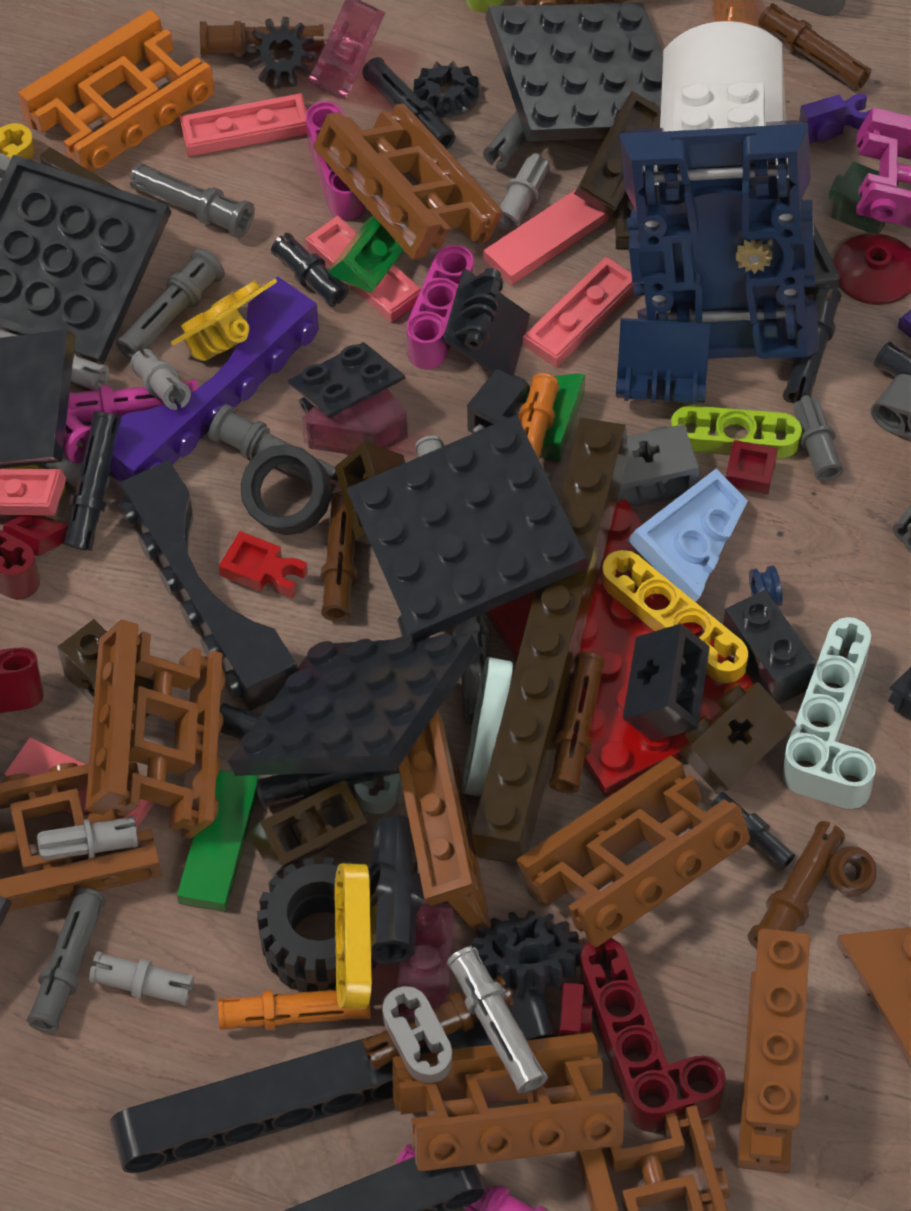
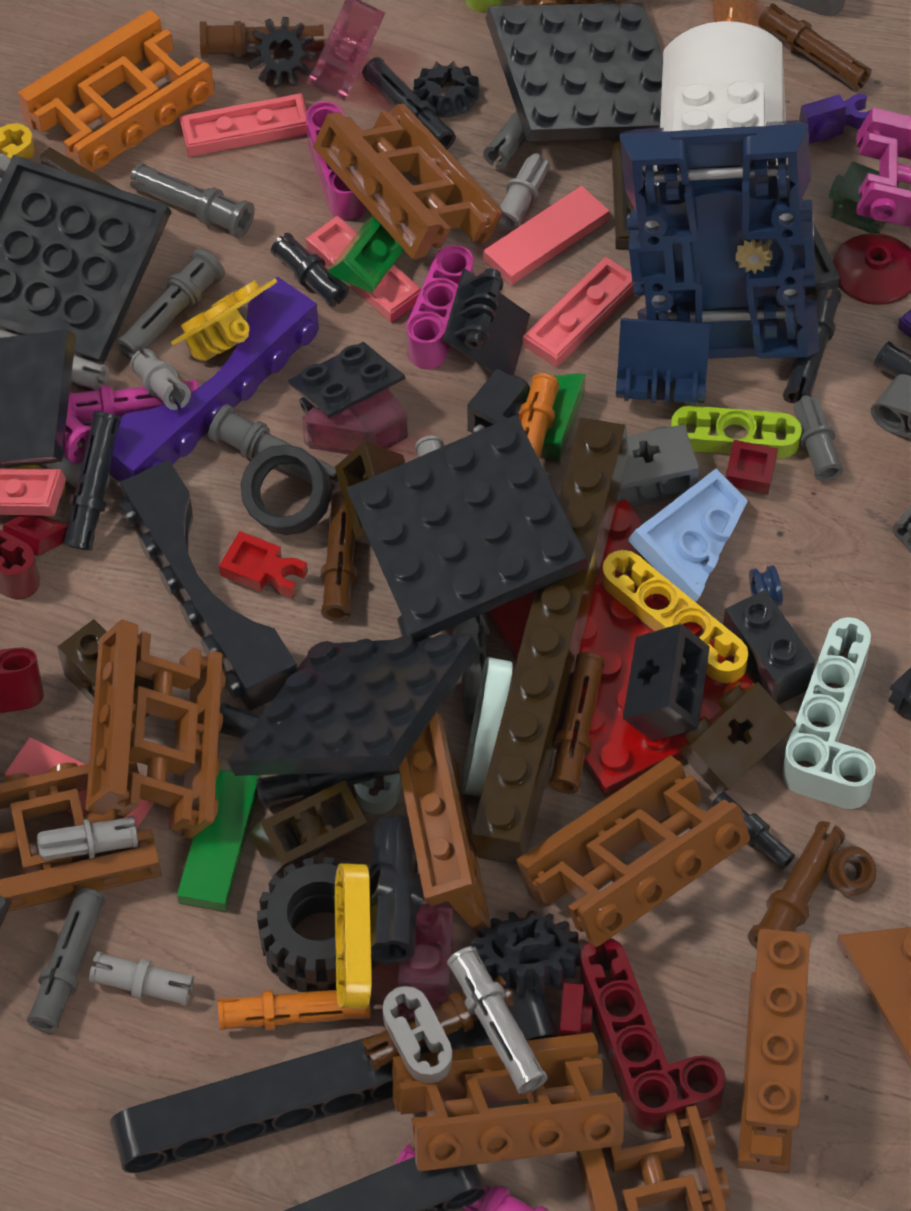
dark brown tile [574,90,661,216] -> none

